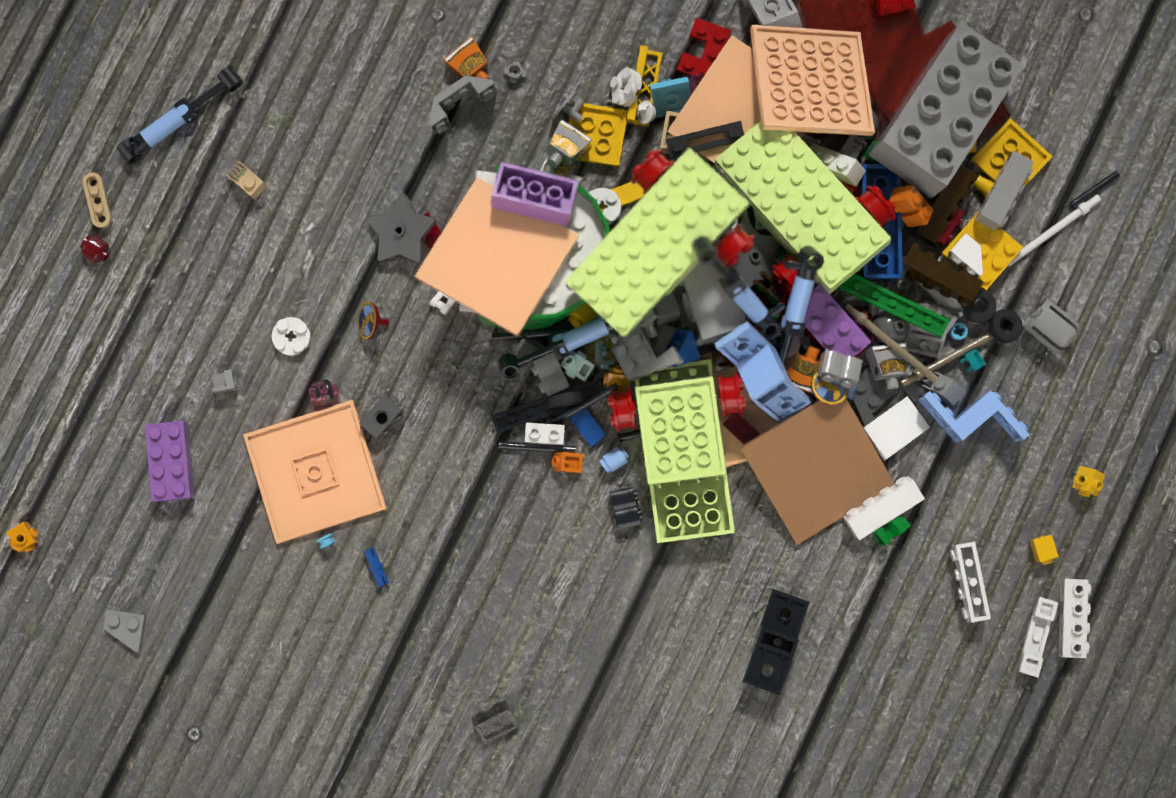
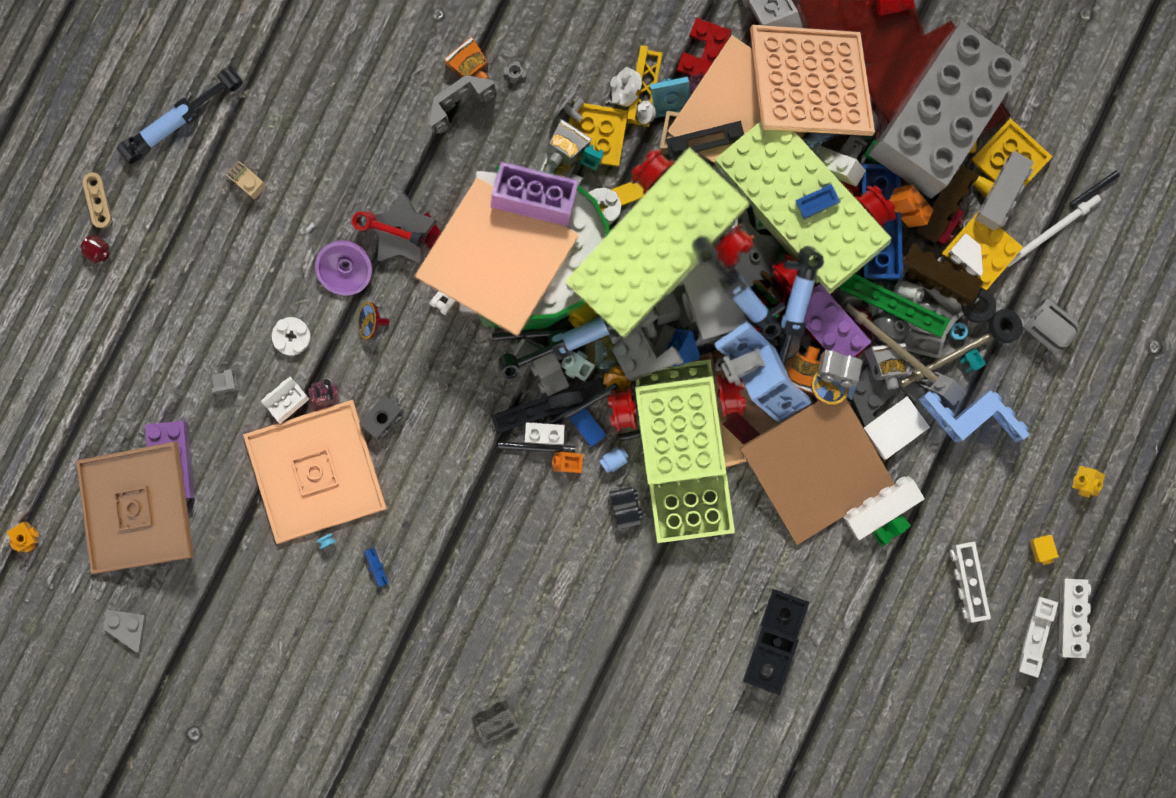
none -> medium nougat tile [76,442,194,575]
none -> white bracket [261,377,309,424]
none -> medium lavender dish [315,240,372,296]
none -> red piece [351,211,424,247]
none -> teal tile [580,145,604,171]
none -> light grey piece [721,348,765,386]
none -> blue tile [795,184,840,219]
none -> light blue pin [802,133,841,148]
none -> white brick [894,280,924,304]

